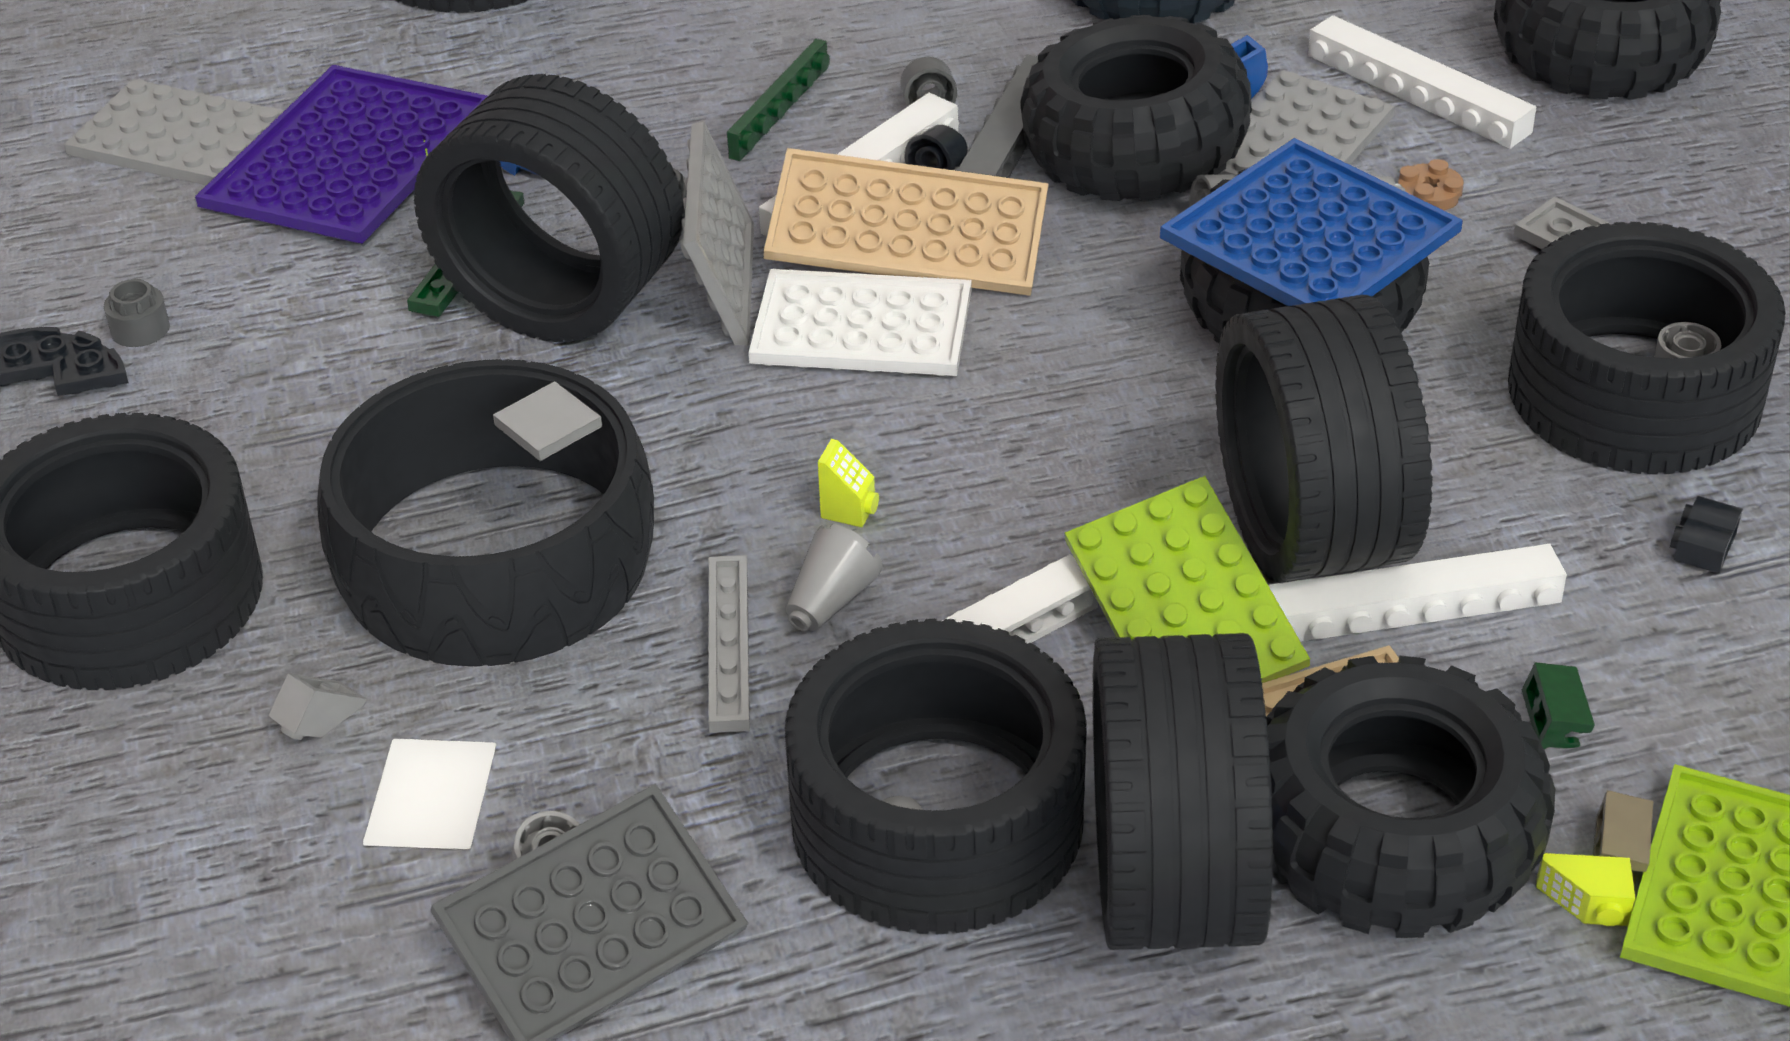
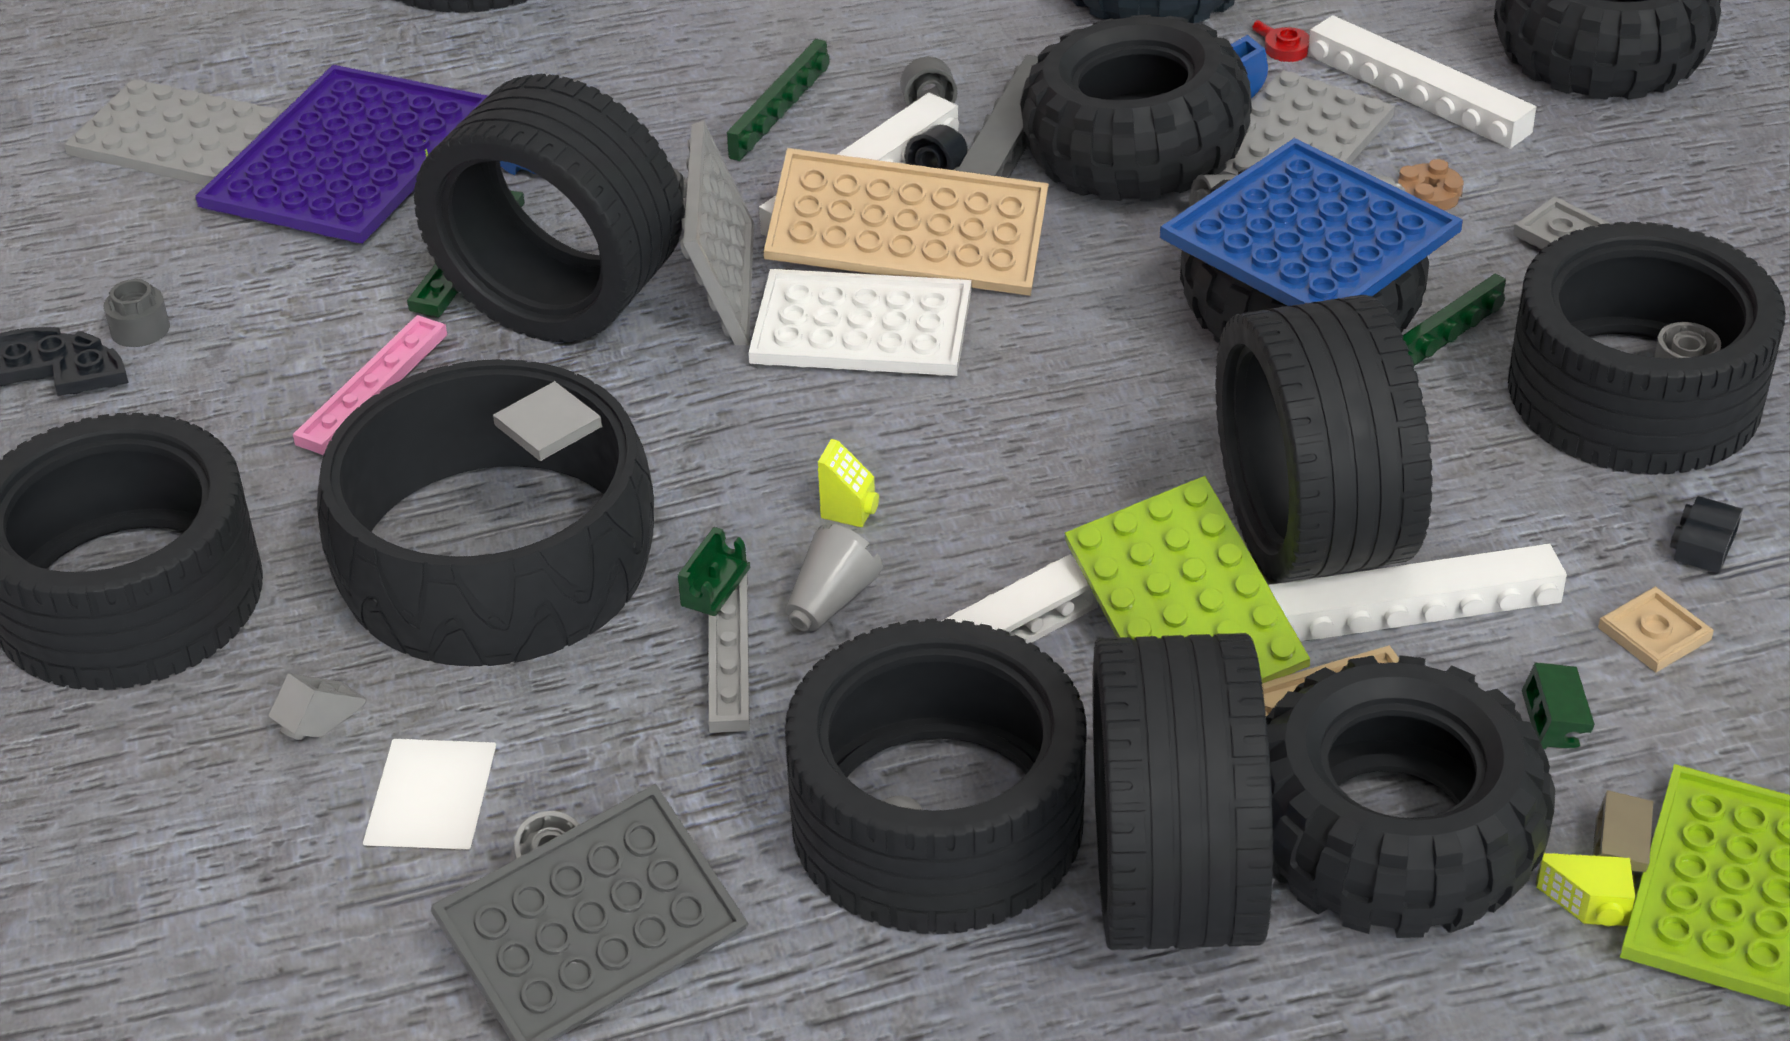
none -> bright pink plate [293,315,447,455]
none -> dark green hinge [677,527,750,617]
none -> red piece [1252,20,1310,62]
none -> dark green plate [1403,273,1506,366]
none -> tan tile [1598,586,1714,673]

